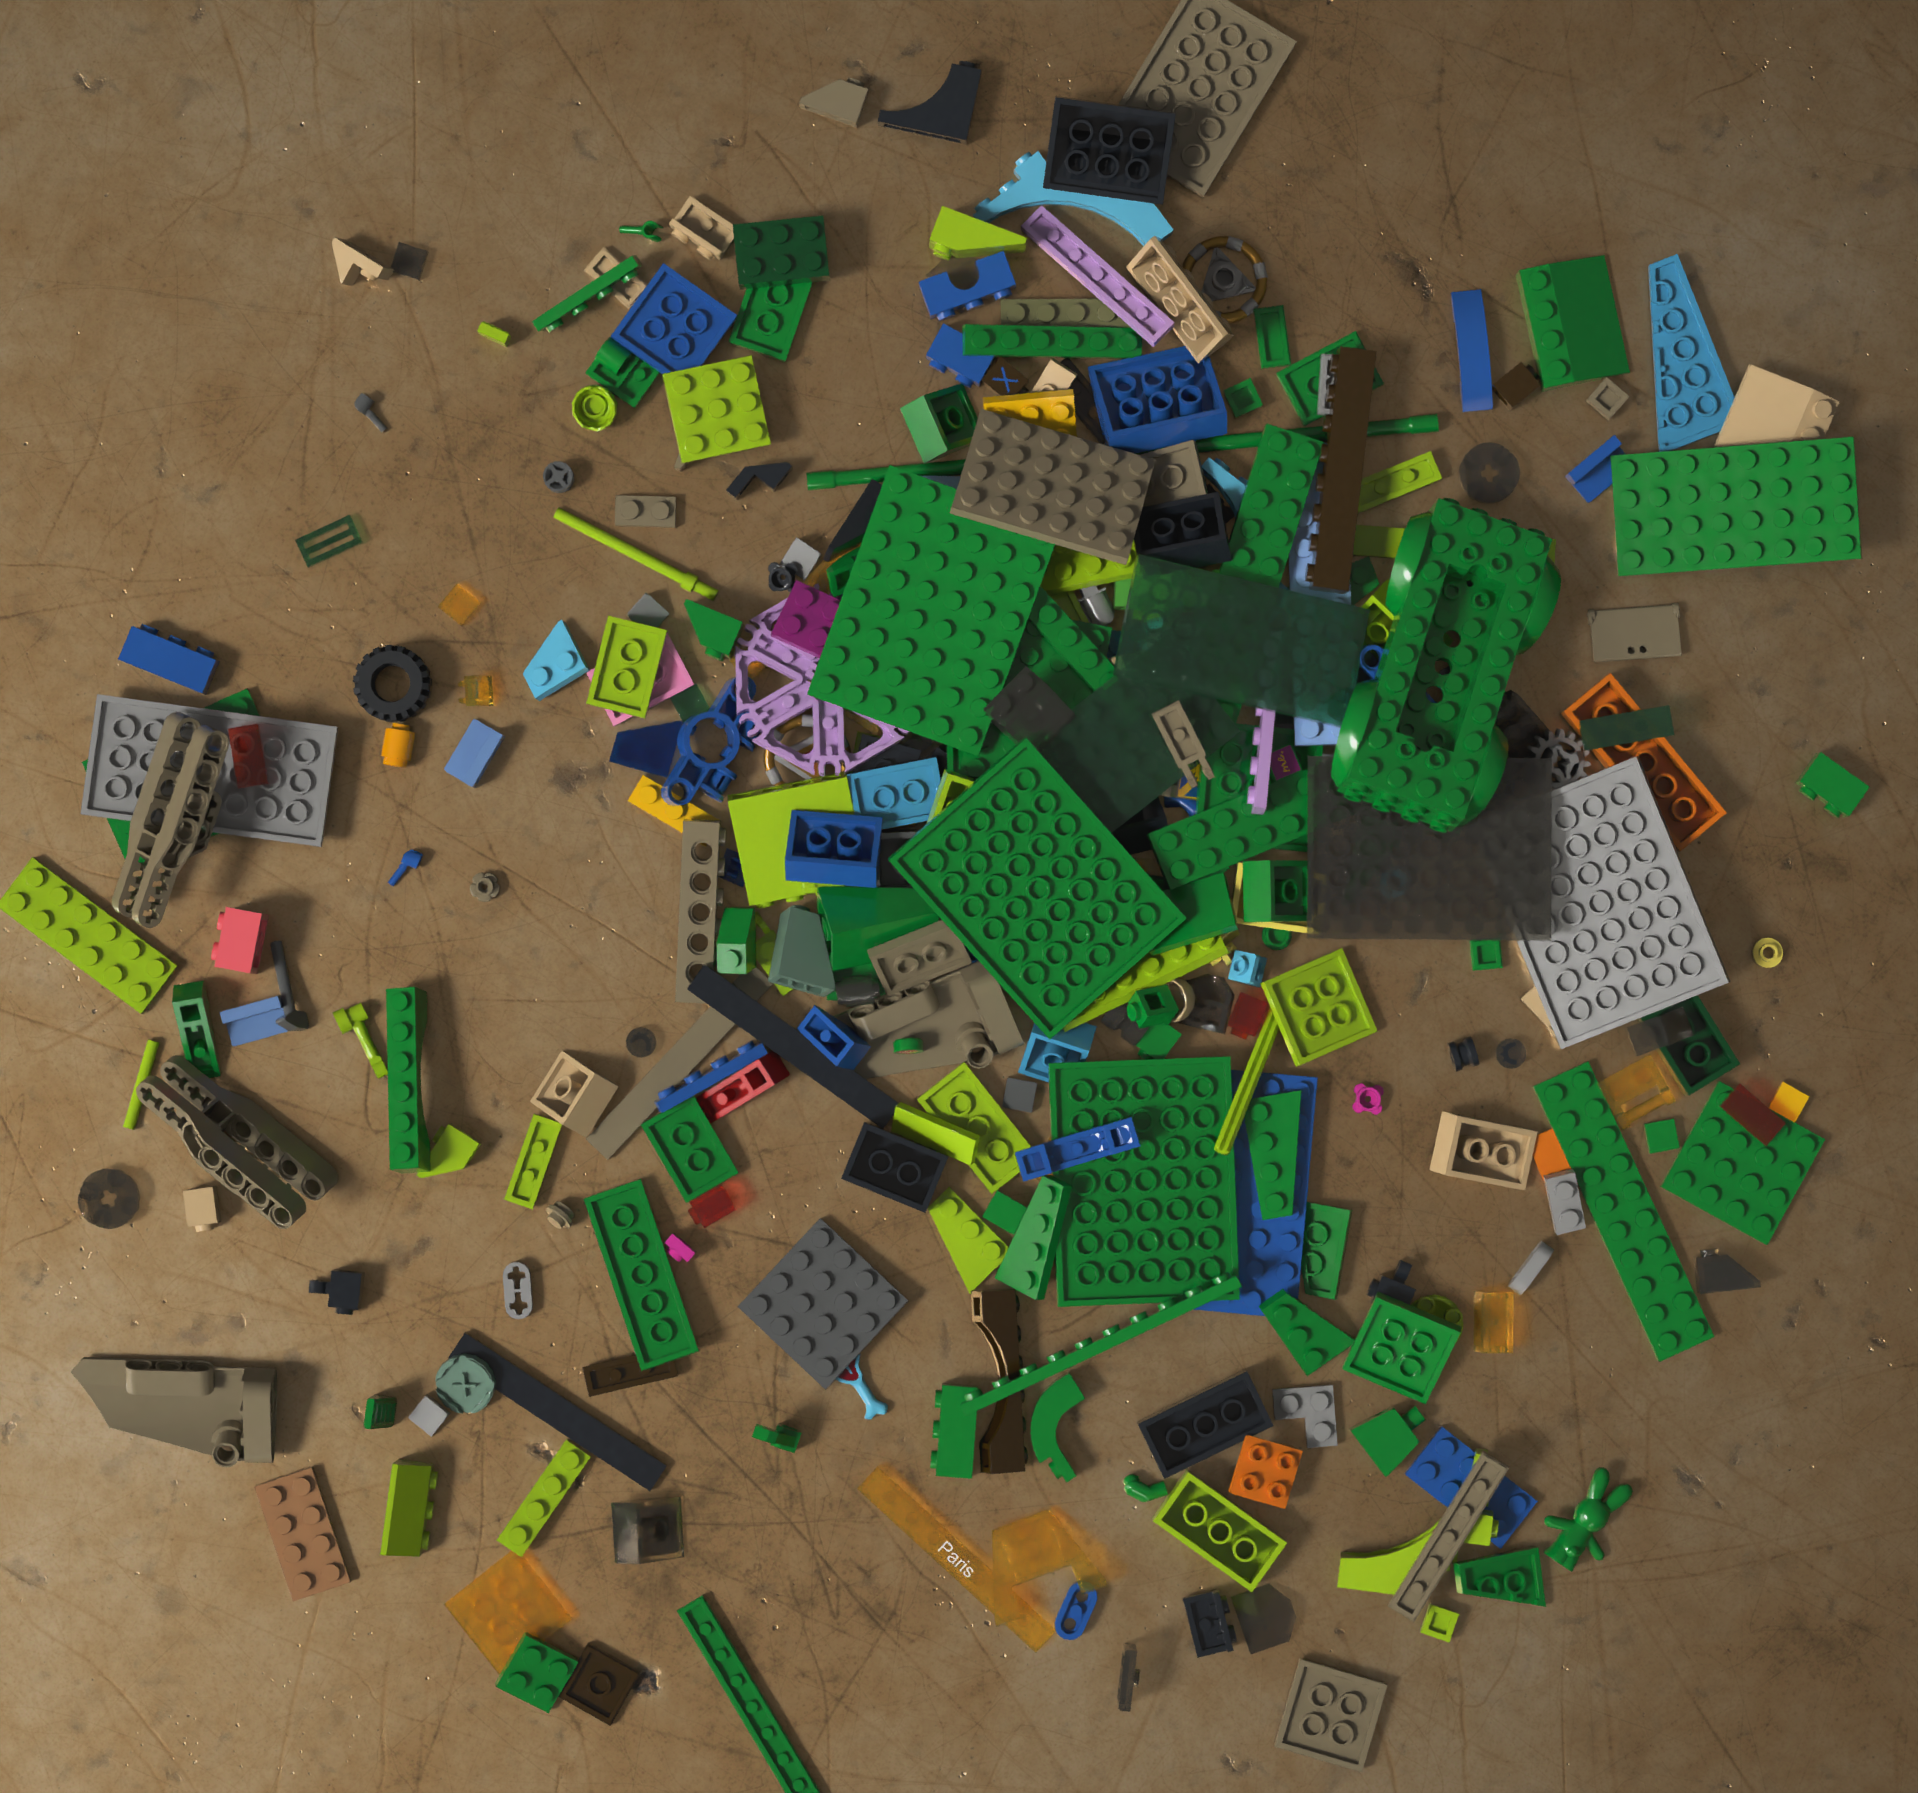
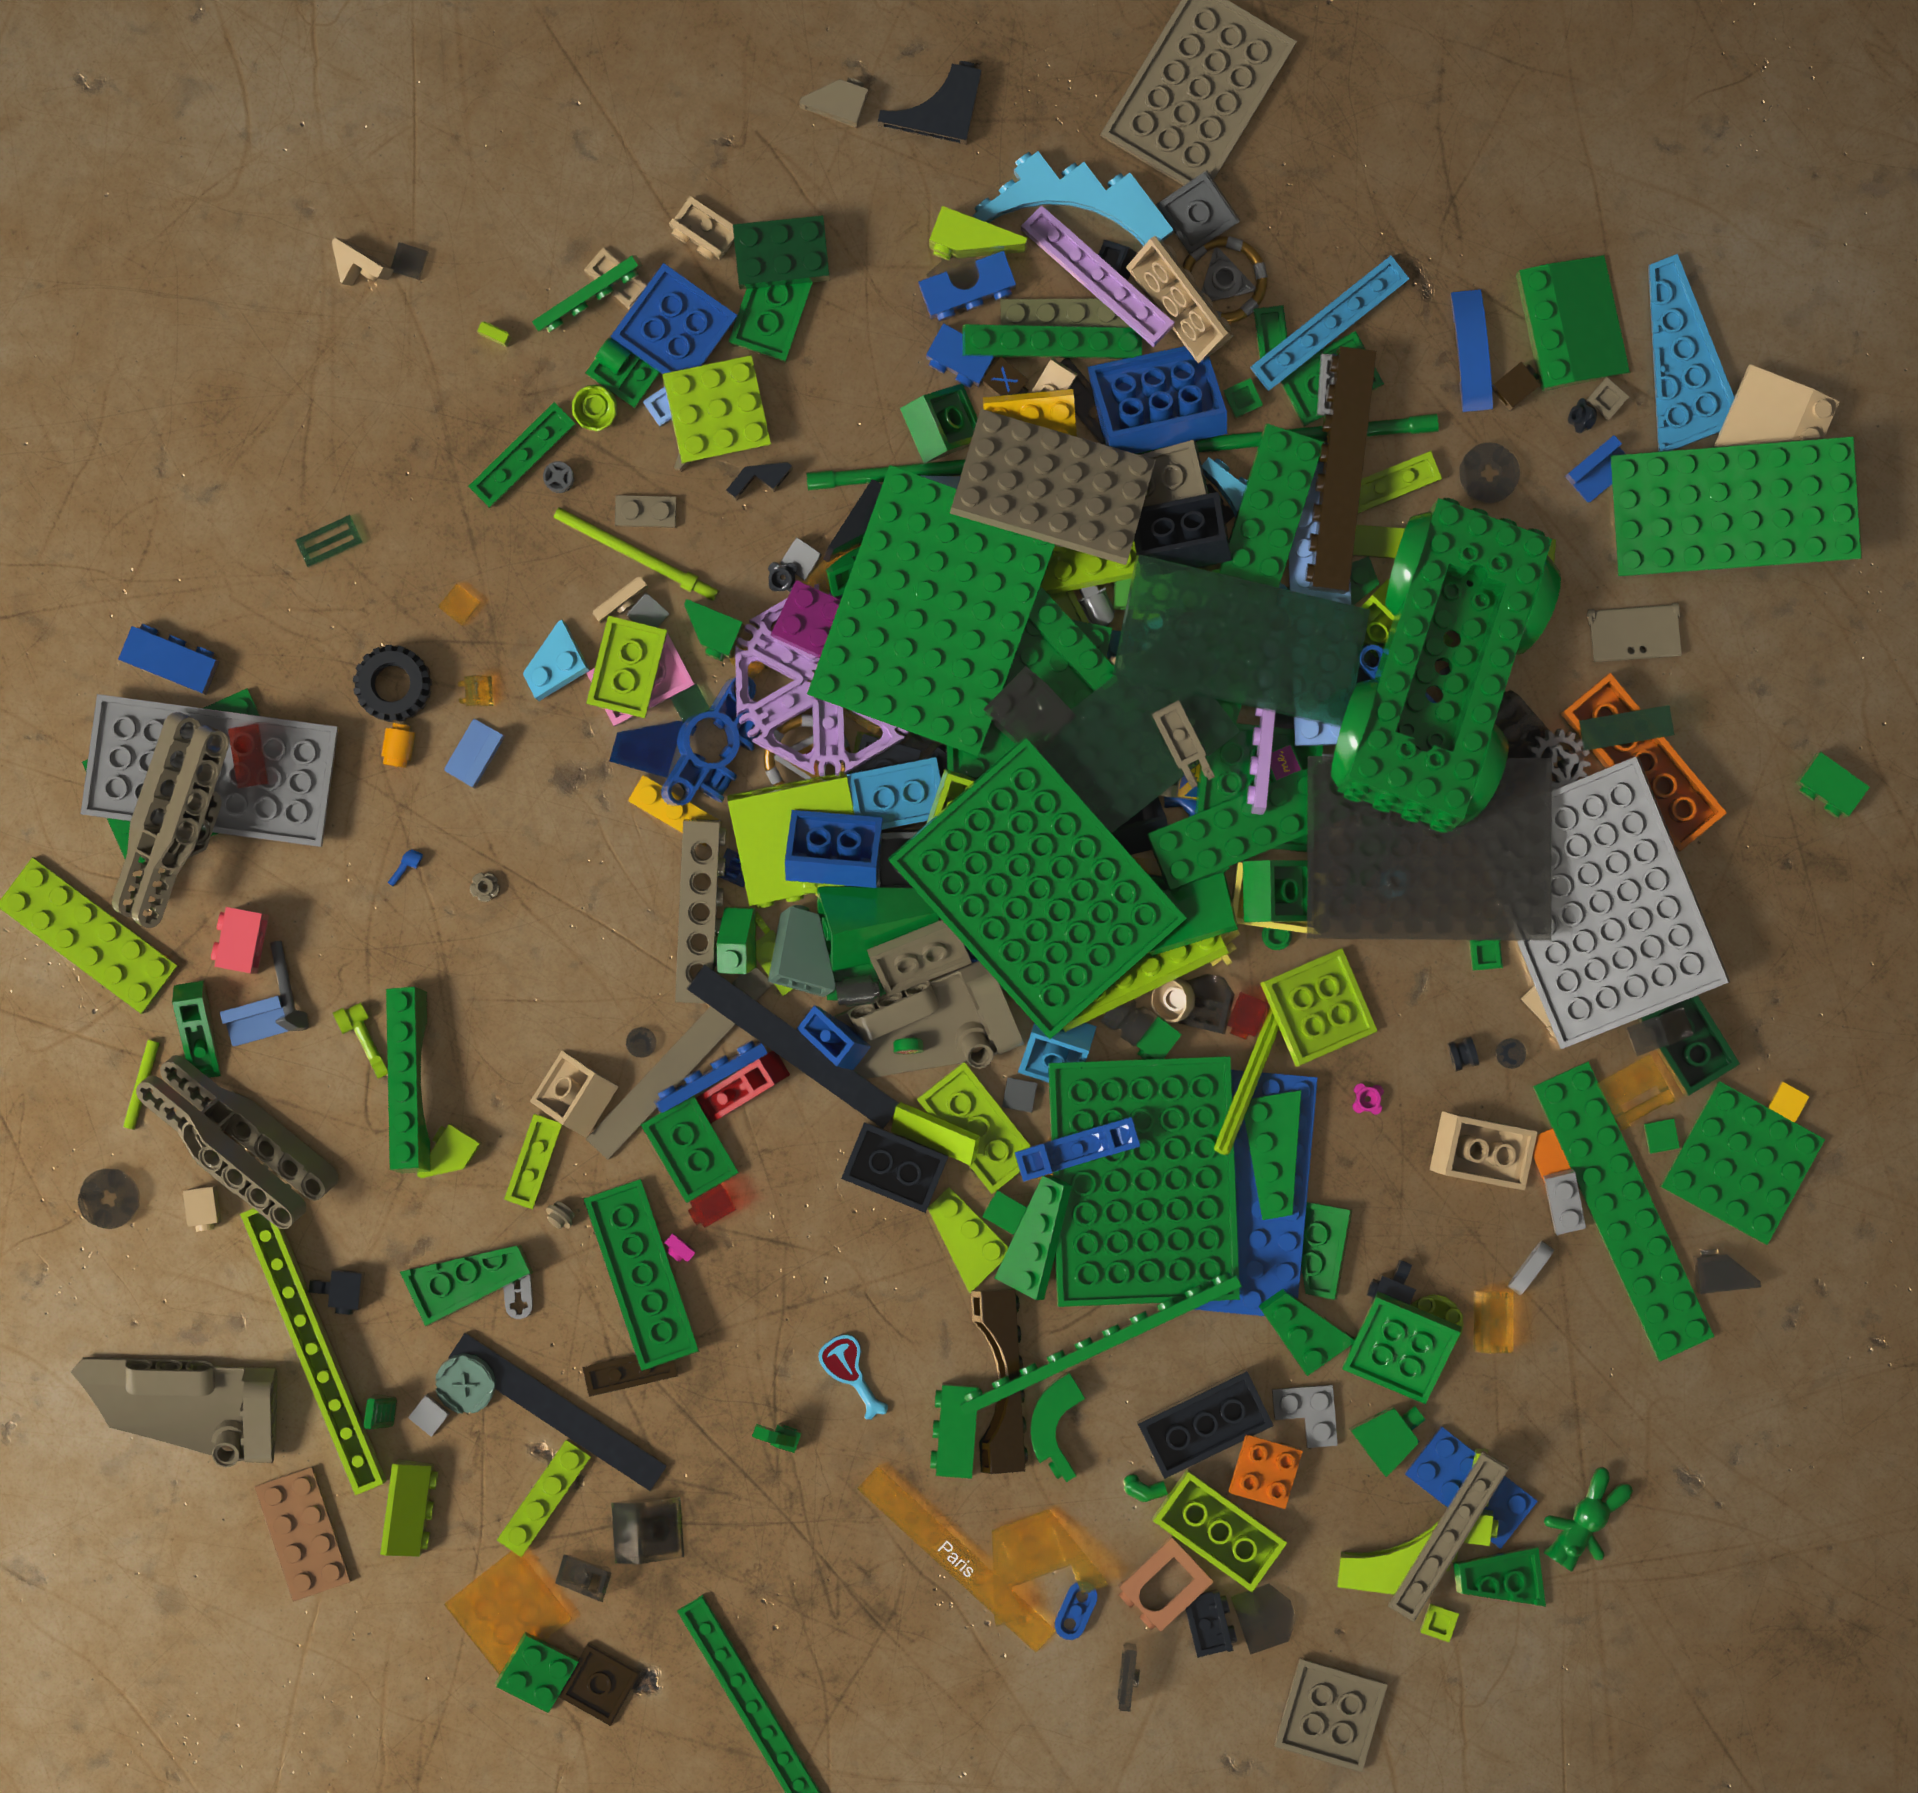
dark grey hand [354,393,387,433] -> none
green hand [619,221,664,242] -> none
dark grey plate [738,1218,909,1390] -> none
black slope [1043,96,1176,205] -> none
green brick [1127,984,1179,1029] -> none
medium azure bracket [1228,950,1267,987] -> none
clear red tile [1719,1083,1786,1146] -> none
light yellow plate [1752,938,1783,968] -> none
none -> lime brick [240,1208,387,1495]
none -> green wing [400,1245,533,1326]
none -> green plate [468,402,576,508]
none -> clear smoke slope [555,1554,612,1602]
none -> tan plate [592,577,648,624]
none -> light blue tile [643,386,672,427]
none -> black slope [1098,240,1138,280]
none -> nougat panel [1118,1535,1214,1632]
none -> dark grey tile [1156,170,1240,254]
none -> dark azure plate [1250,256,1409,391]
none -> black plate [1568,398,1597,434]

